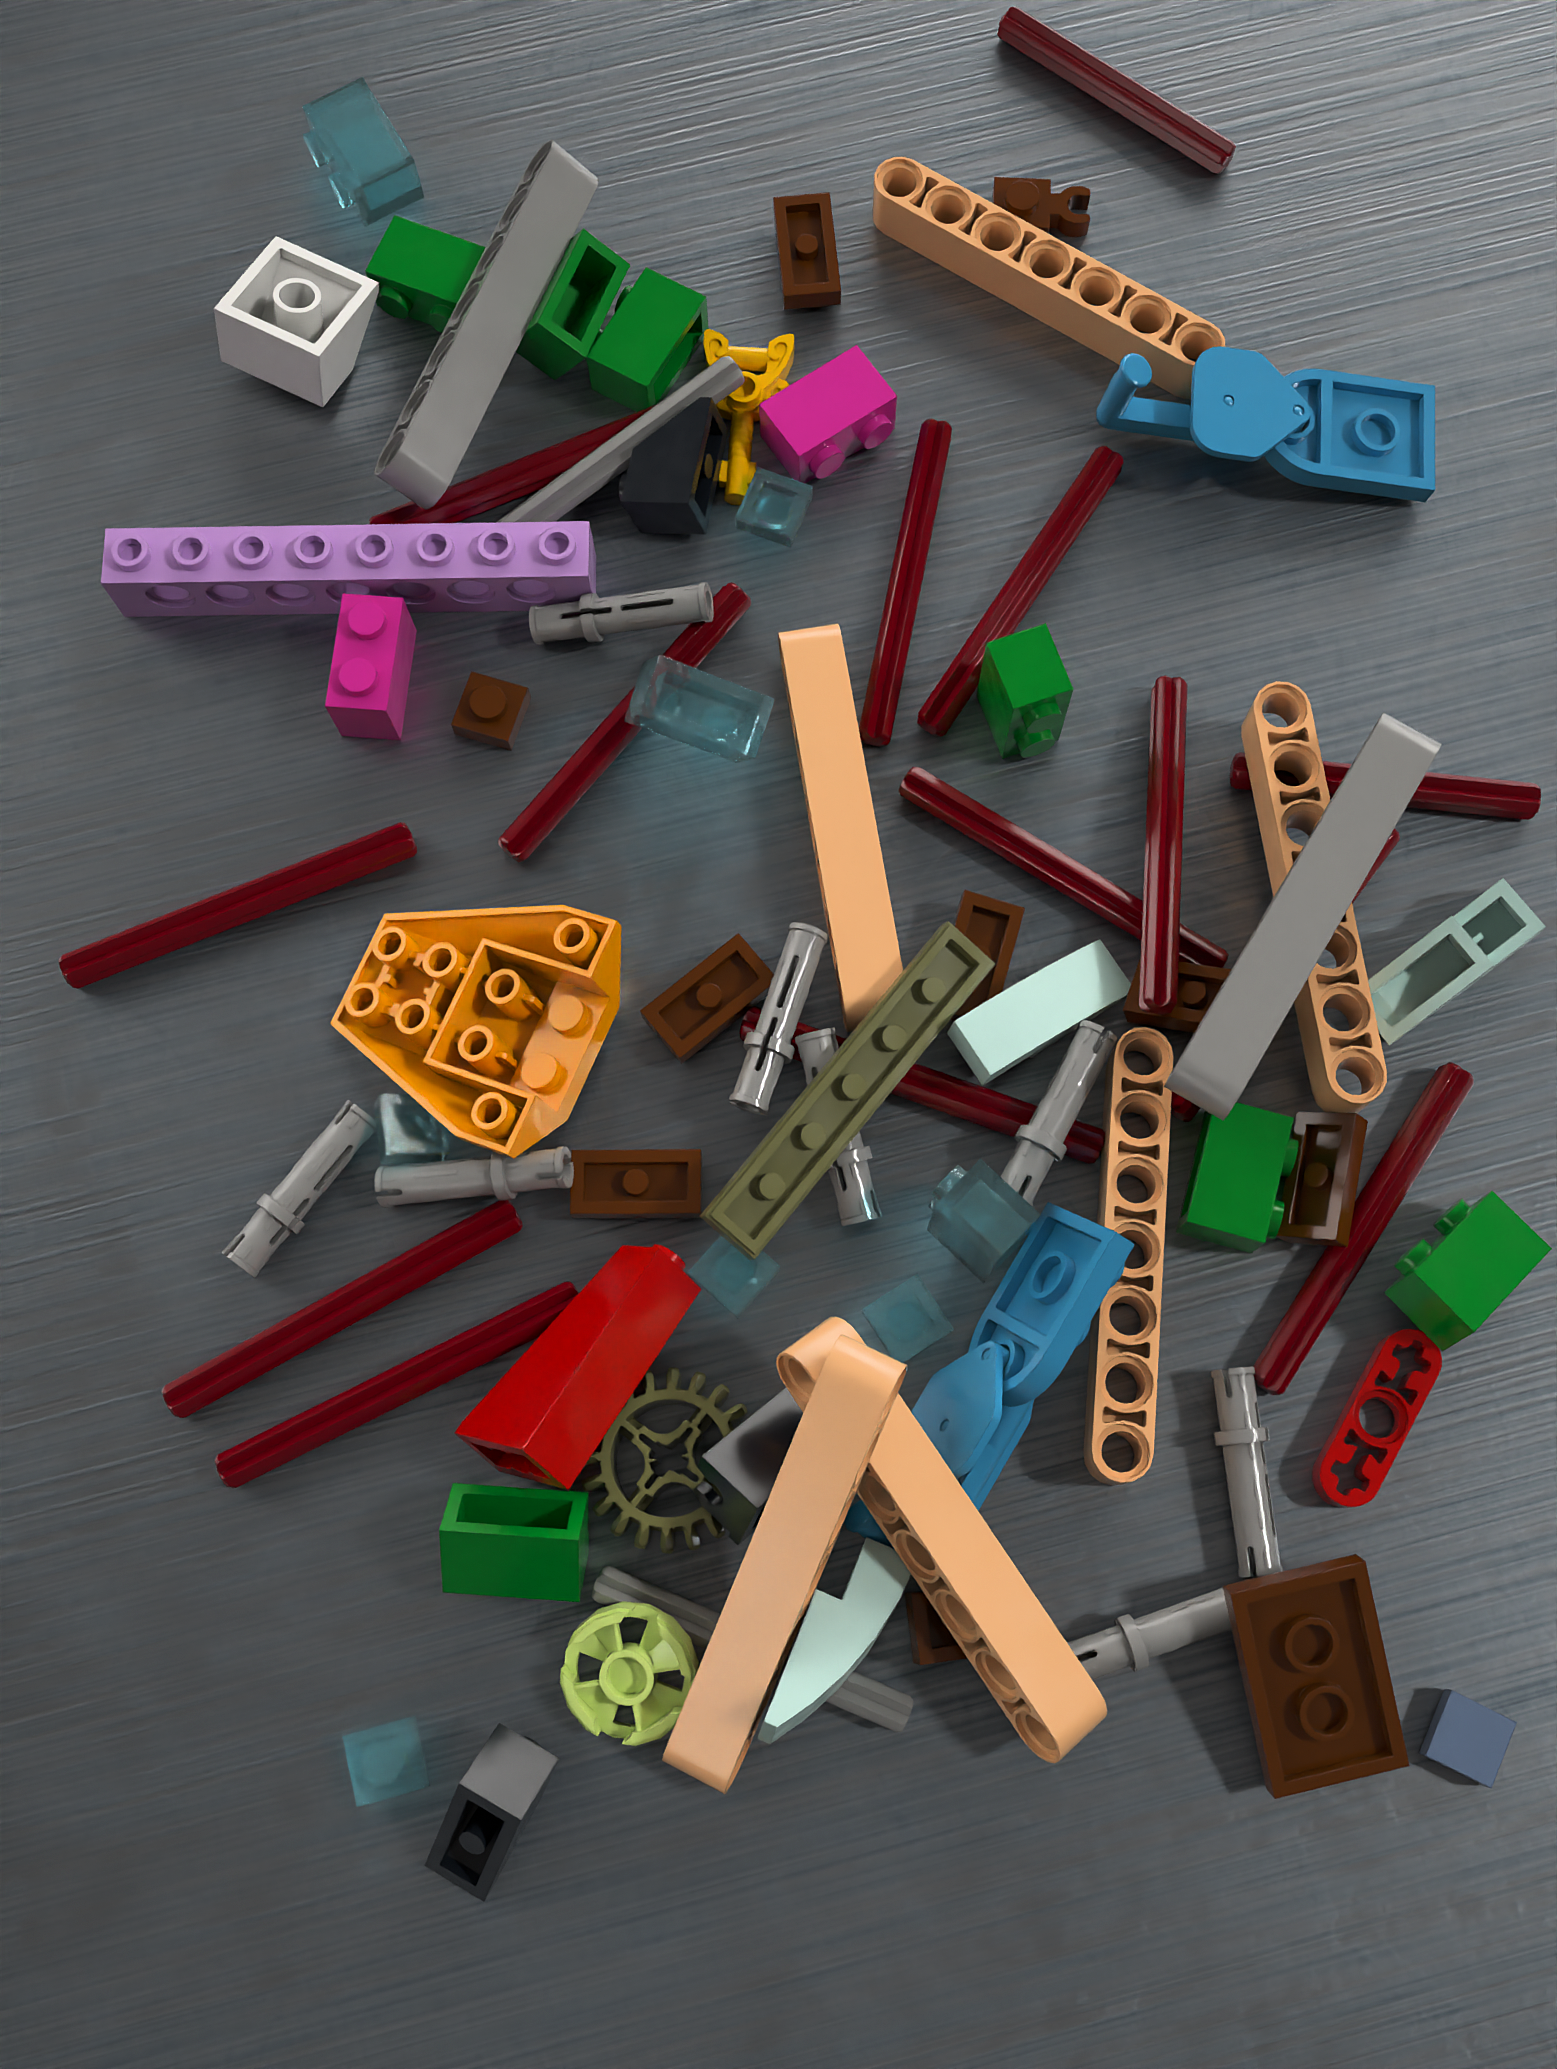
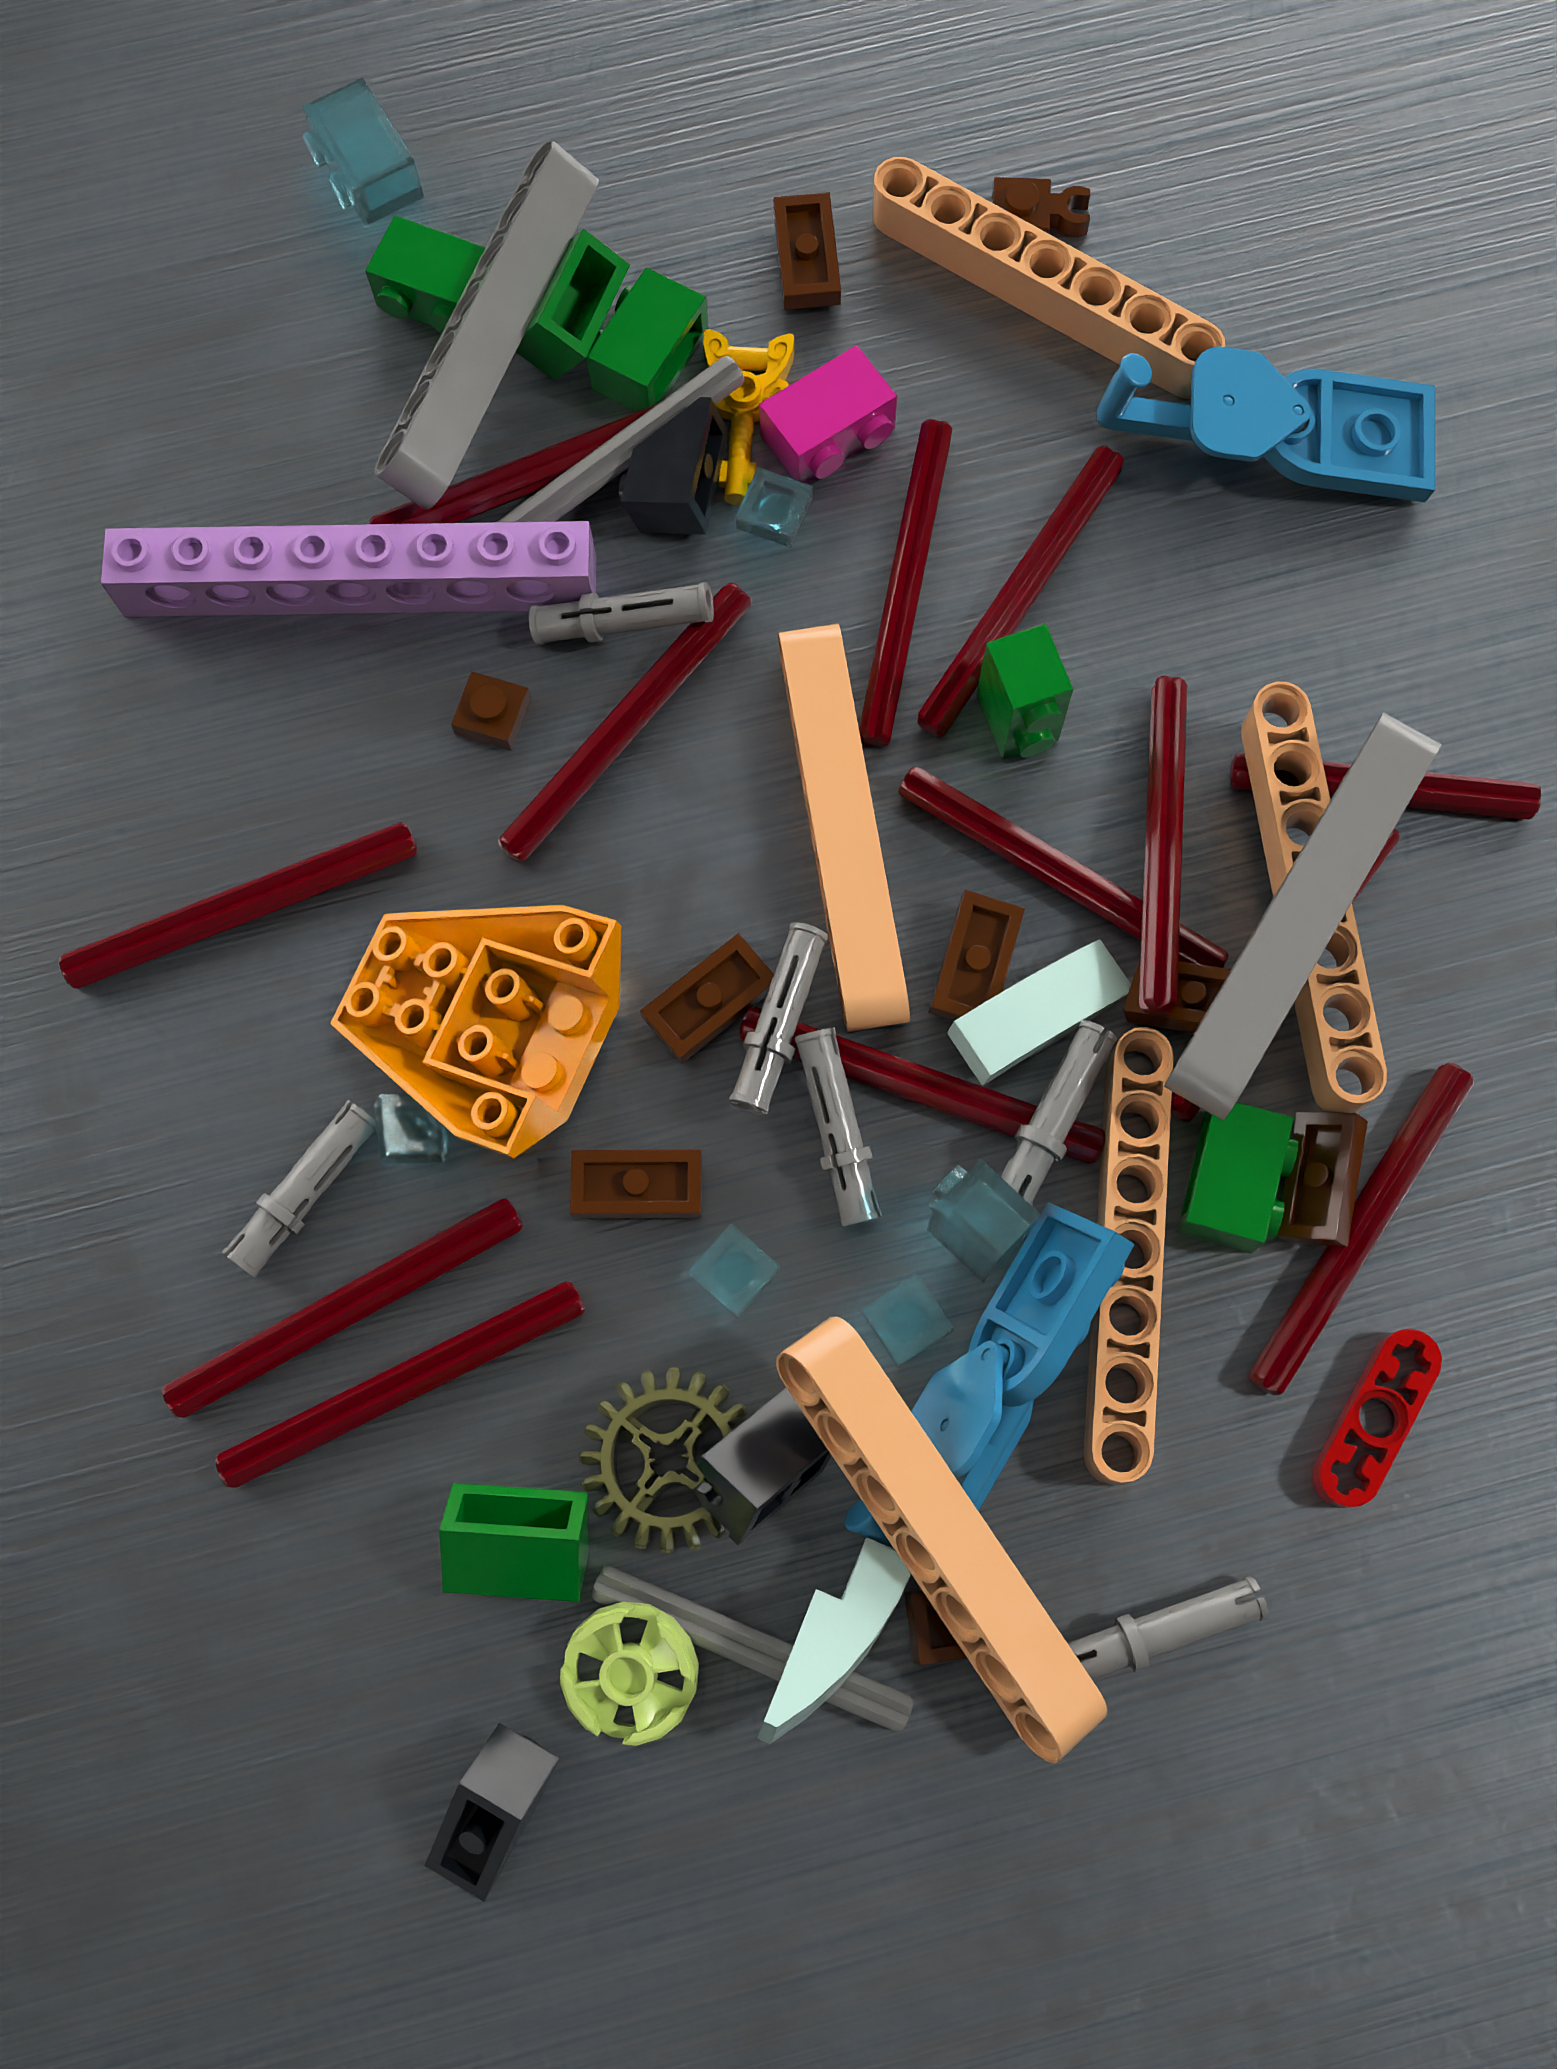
white slope [214,236,379,407] -> none
dark pink brick [325,593,417,740] -> none
clear light blue plate [342,1716,430,1807] -> none
light grey pin [374,1146,574,1208] -> none
red slope [454,1244,701,1490] -> none
clear light blue brick [624,654,775,763] -> none
light nougat beam [662,1334,908,1794] -> none
olive tile [700,921,995,1260] -> none
dark red axle [997,6,1236,174] -> none
light grey pin [1211,1367,1283,1577] -> none
reddish brown plate [1223,1554,1410,1799] -> none
light aqua slope [1368,878,1546,1046] -> none
green brick [1384,1191,1552,1352] -> none
sand blue tile [1419,1689,1517,1789] -> none

